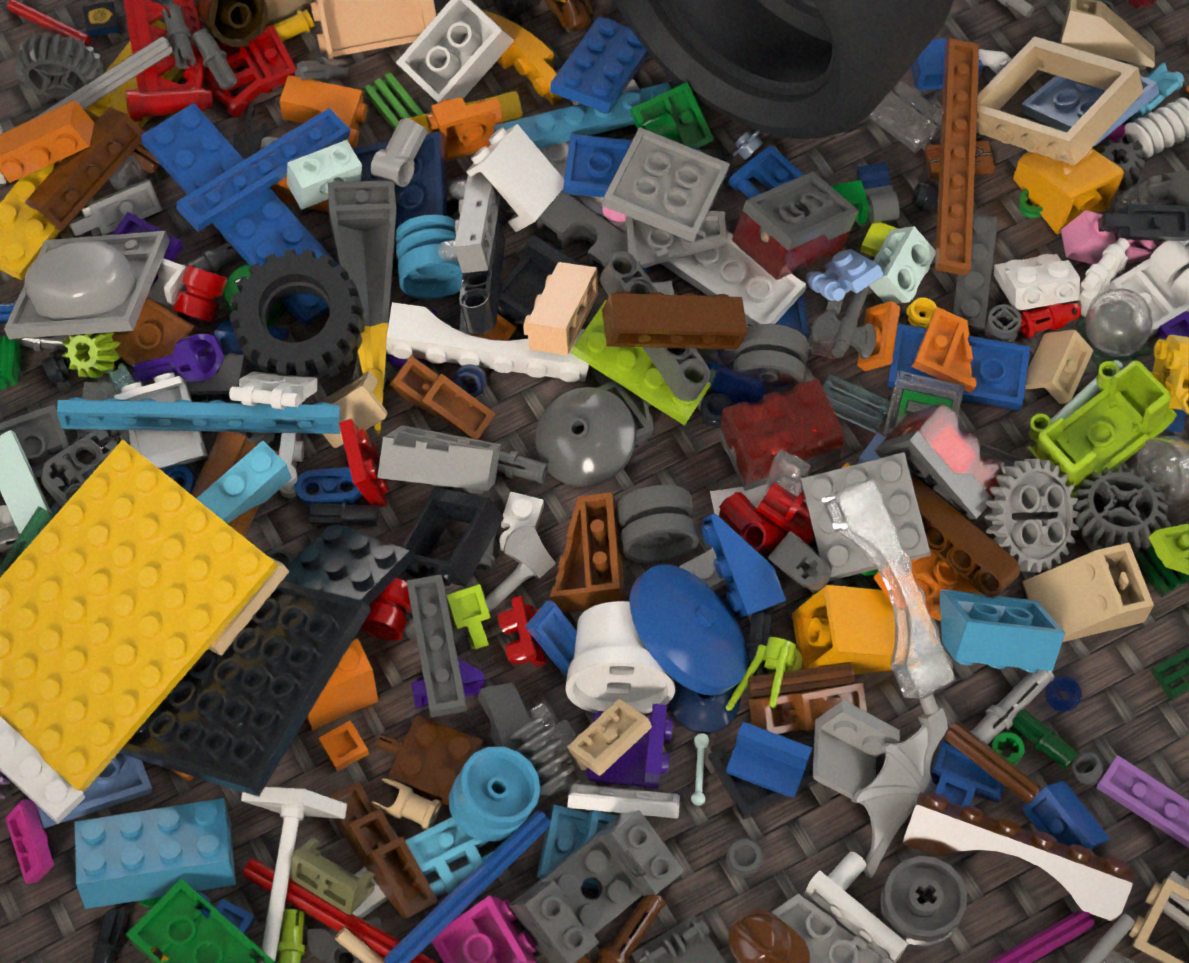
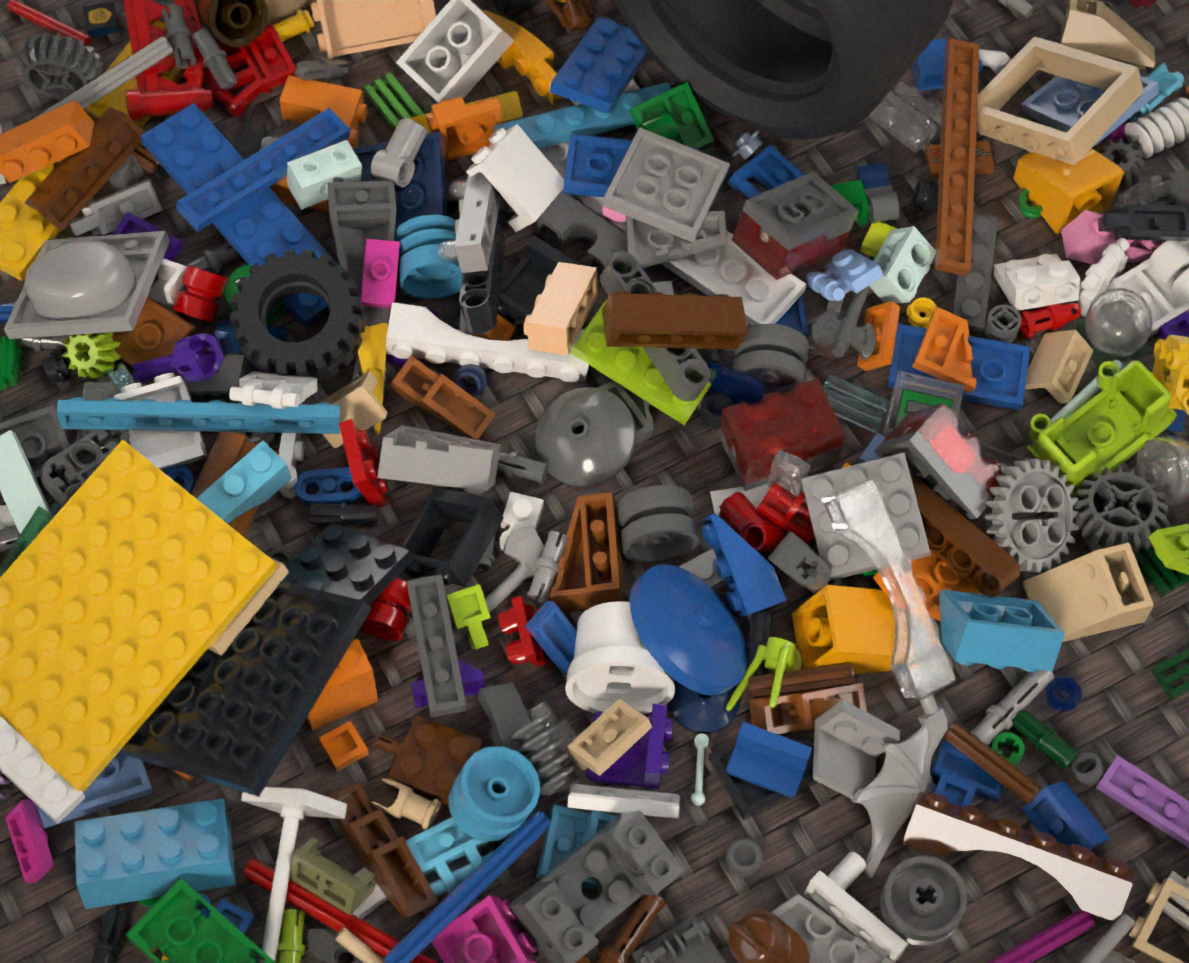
none -> dark pink plate [361,239,400,309]
none -> light grey pin [527,531,567,604]

